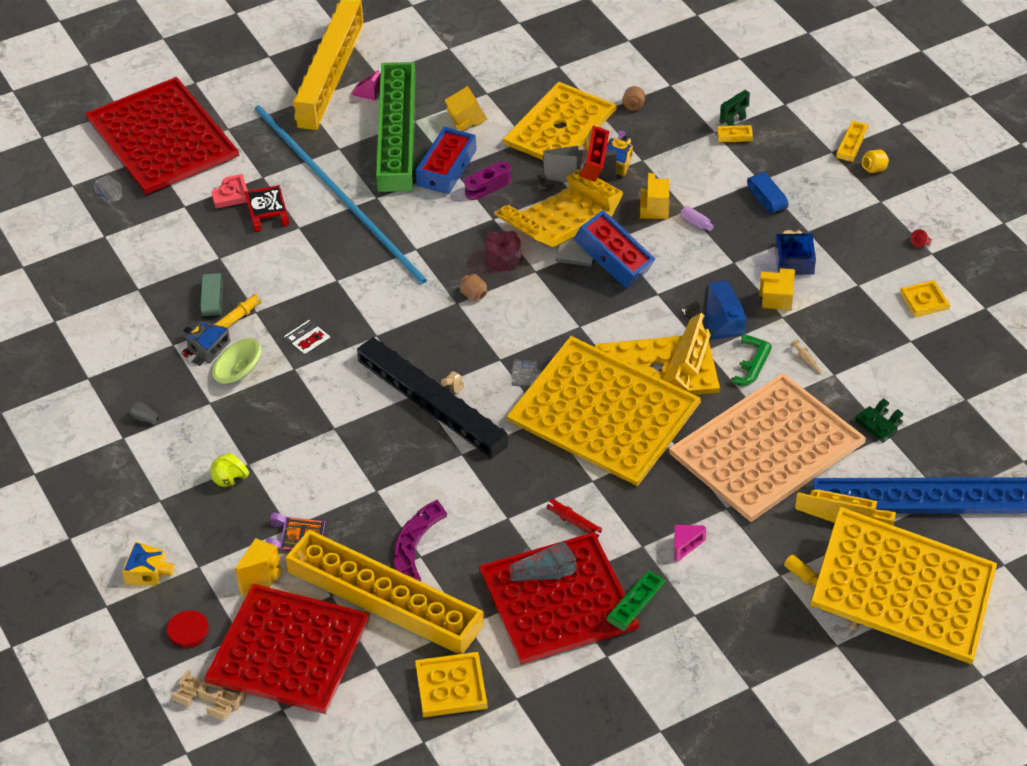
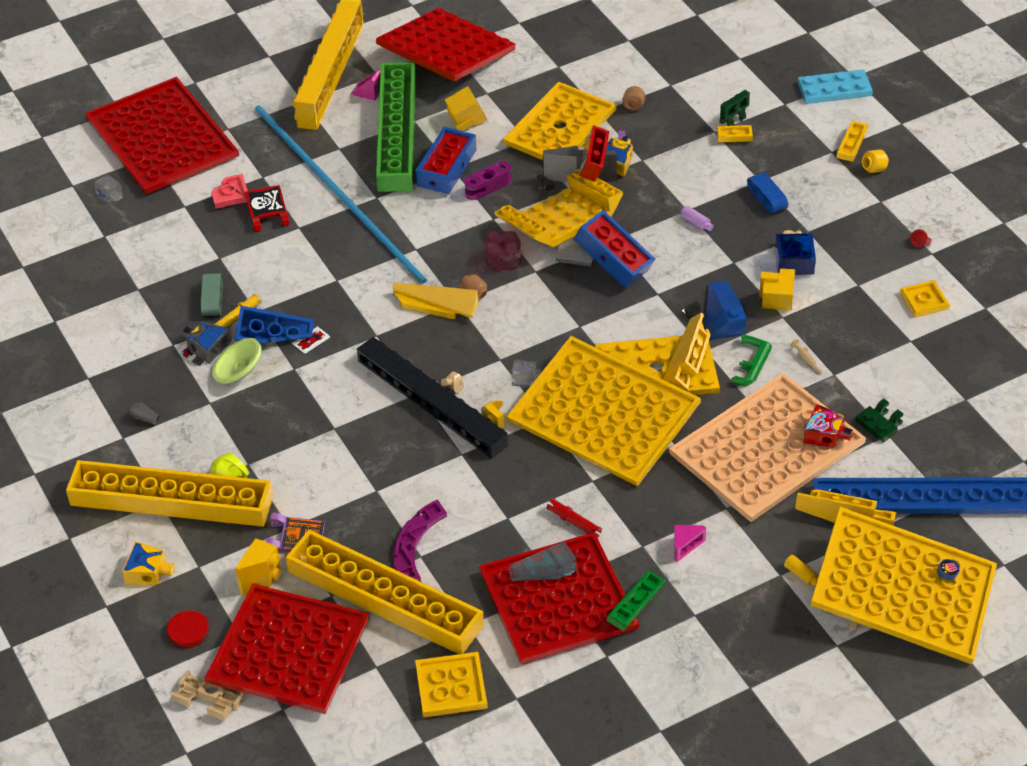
yellow plate [640,173,670,219] -> none
none -> yellow brick [66,460,273,527]
none -> blue wedge [234,305,314,343]
none -> red plate [376,8,516,82]
none -> yellow wedge [392,282,478,320]
none -> yellow plate [481,400,504,428]
none -> medium azure plate [798,69,873,104]
none -> red torso [803,404,853,448]
none -> tile [937,559,960,580]

